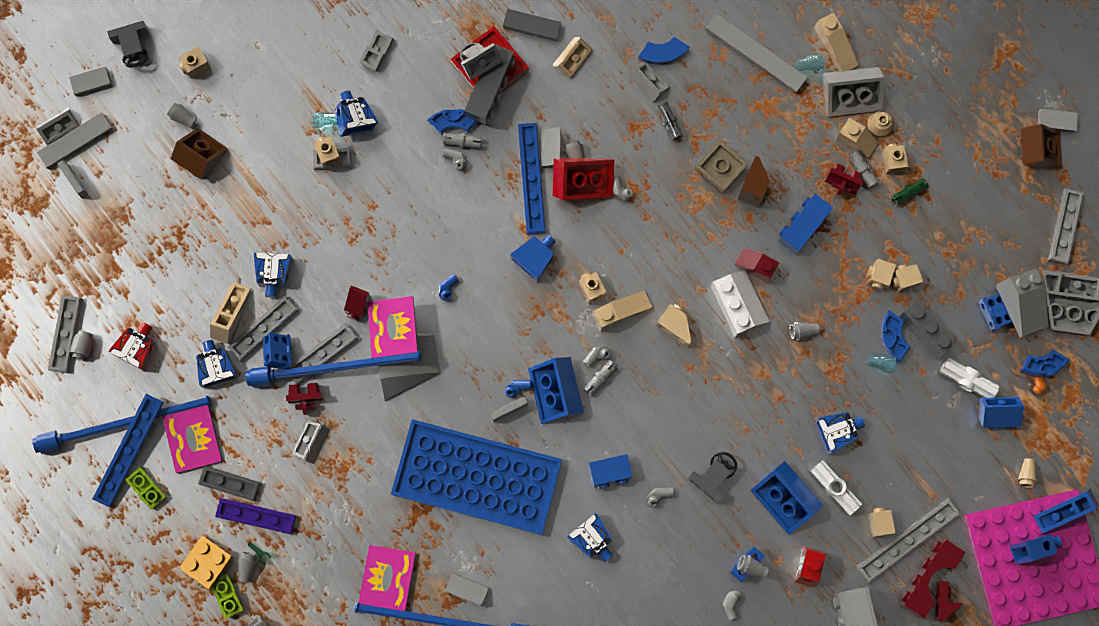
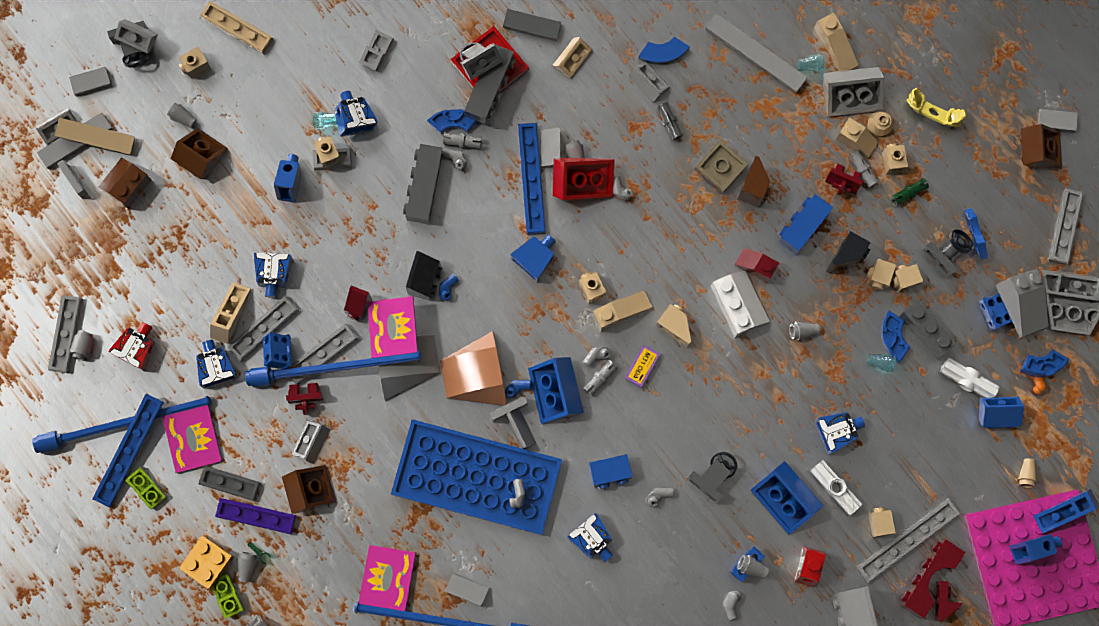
none -> tan tile [55,118,135,155]
none -> reddish brown slope [98,158,151,209]
none -> light grey slope [114,19,158,54]
none -> tan tile [200,1,273,54]
none -> blue torso [274,154,301,203]
none -> reddish brown slope [282,465,336,514]
none -> dark grey brick [403,144,443,225]
none -> black slope [406,251,443,301]
none -> nougat wedge [440,331,507,406]
none -> light grey slope [507,410,536,449]
none -> light grey arm [510,479,525,509]
none -> tile [625,345,660,388]
none -> black slope [826,231,871,273]
none -> light yellow piece [907,88,966,127]
none -> dark grey piece [923,229,973,278]
none -> blue tile [965,208,988,259]

